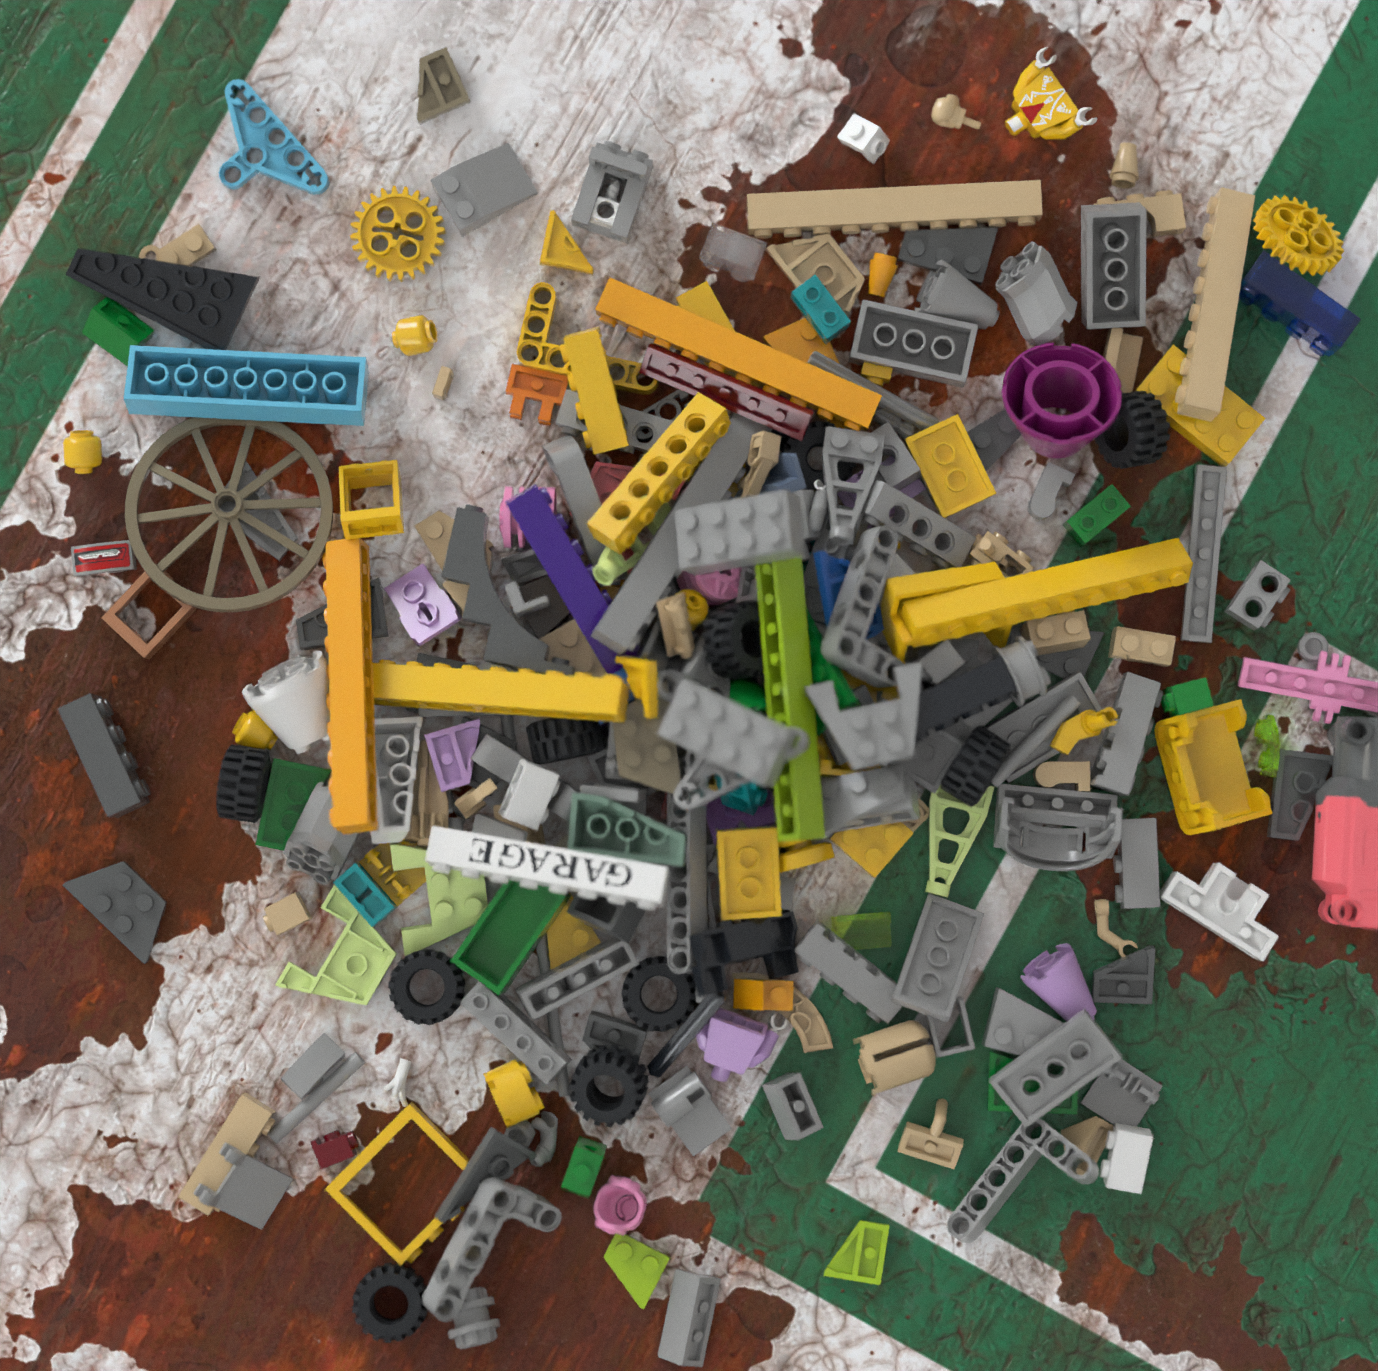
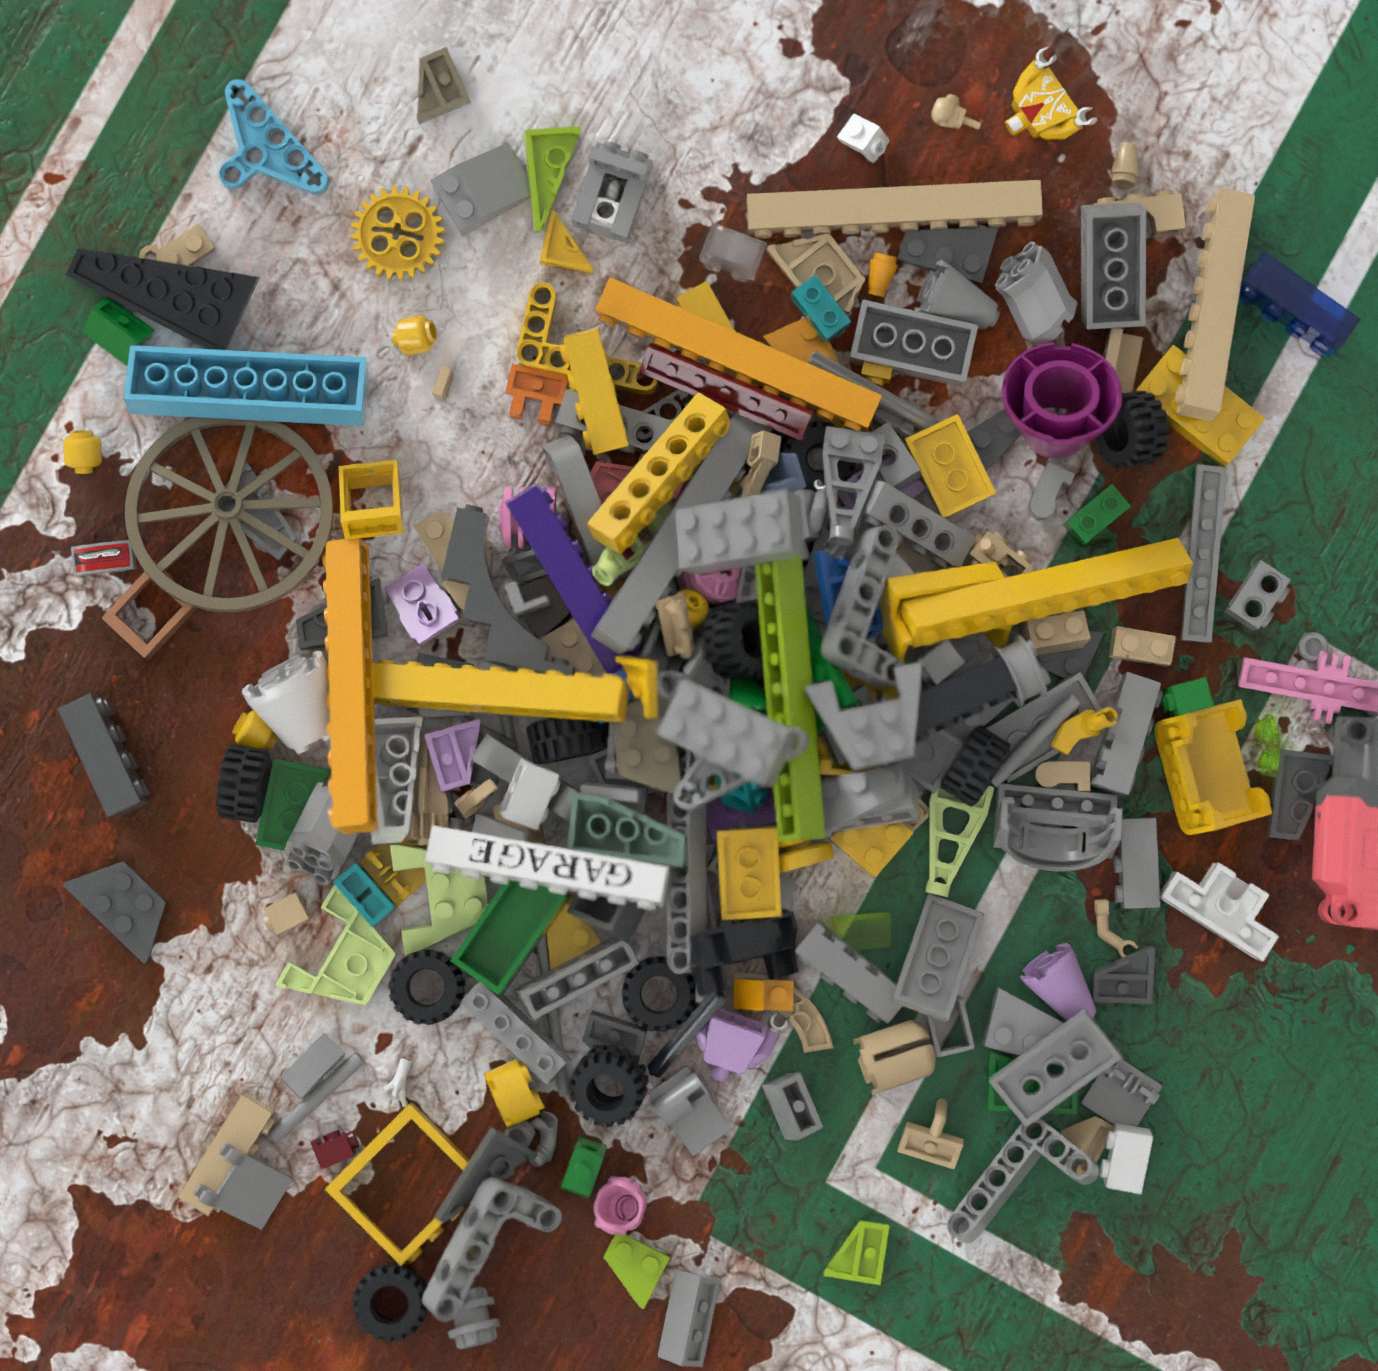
yellow gear [1253,195,1344,276] -> none
none -> lime wing [524,126,581,233]

